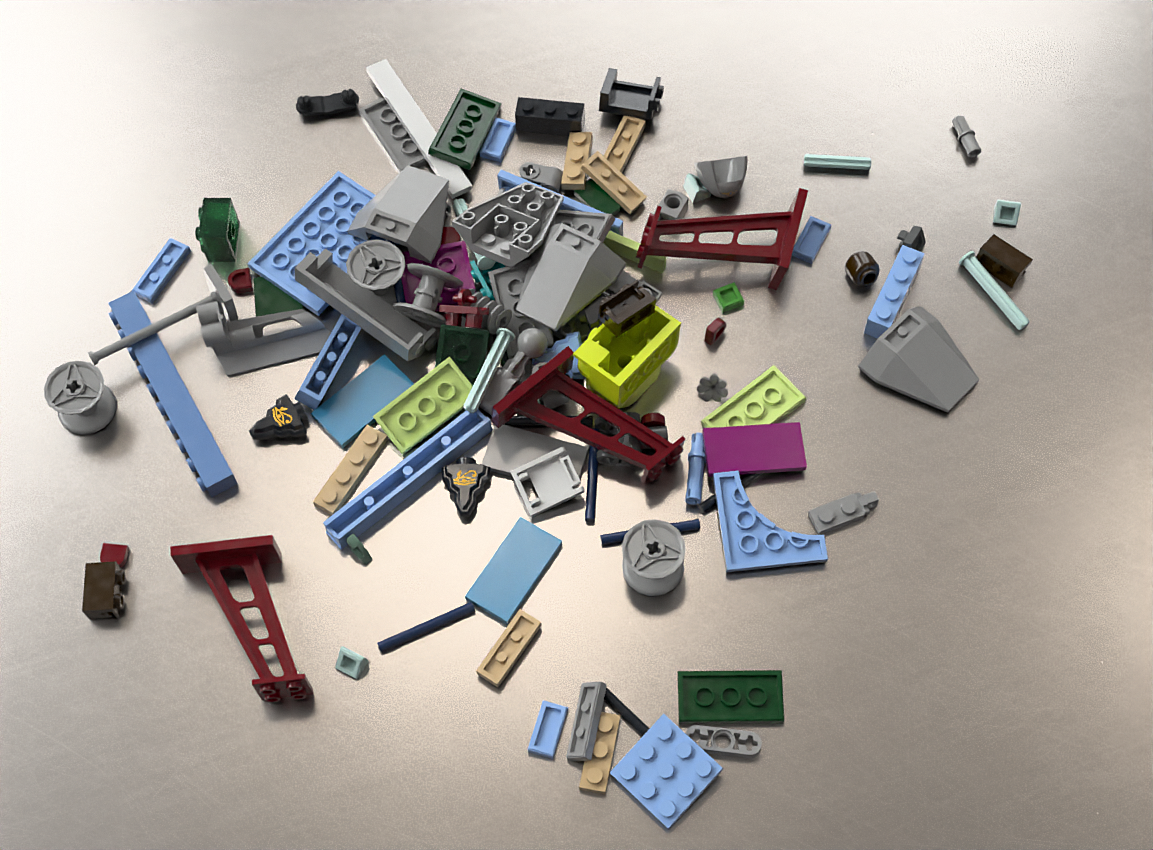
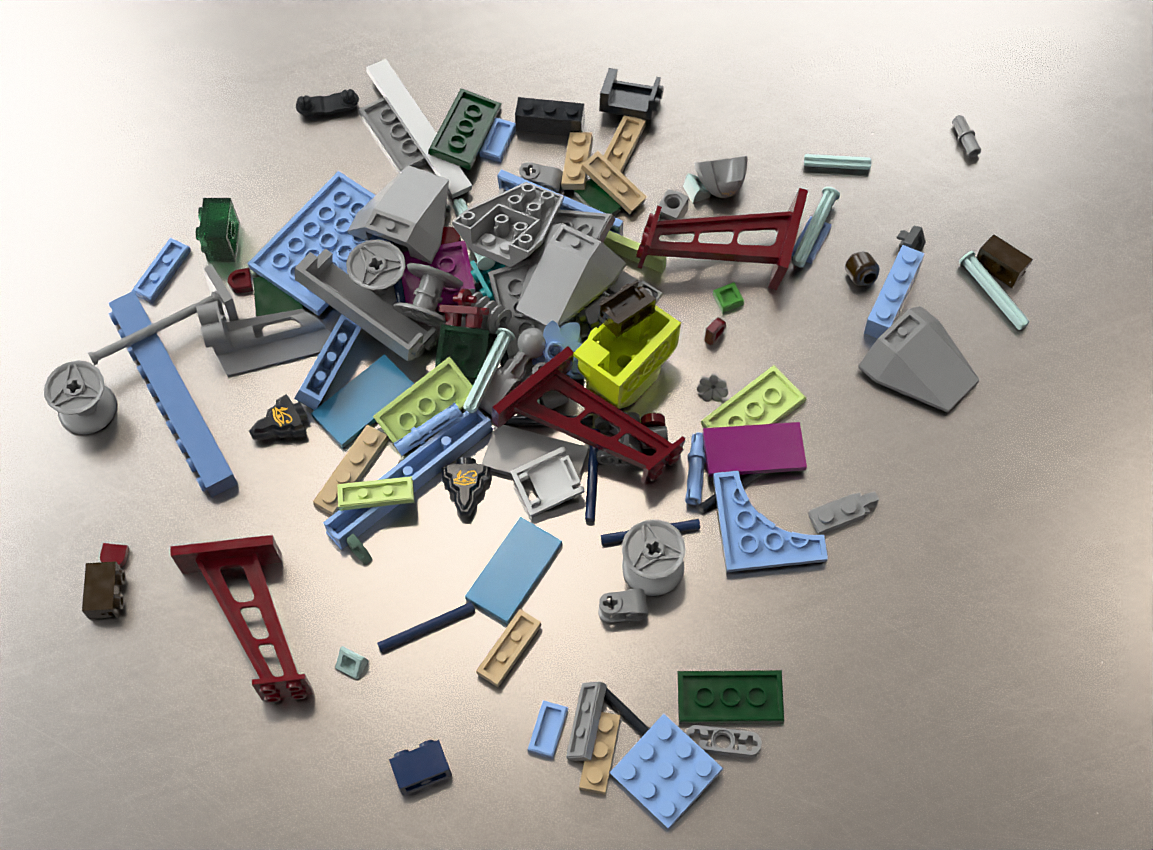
light aqua slope [993,200,1021,226] -> none
none -> yellowish green tile [337,476,415,511]
none -> dark blue brick [389,740,452,795]
none -> light blue pin [393,402,463,456]
none -> light blue plate [543,320,582,361]
none -> light grey piece [598,588,649,623]
none -> light aqua axle [792,187,840,267]

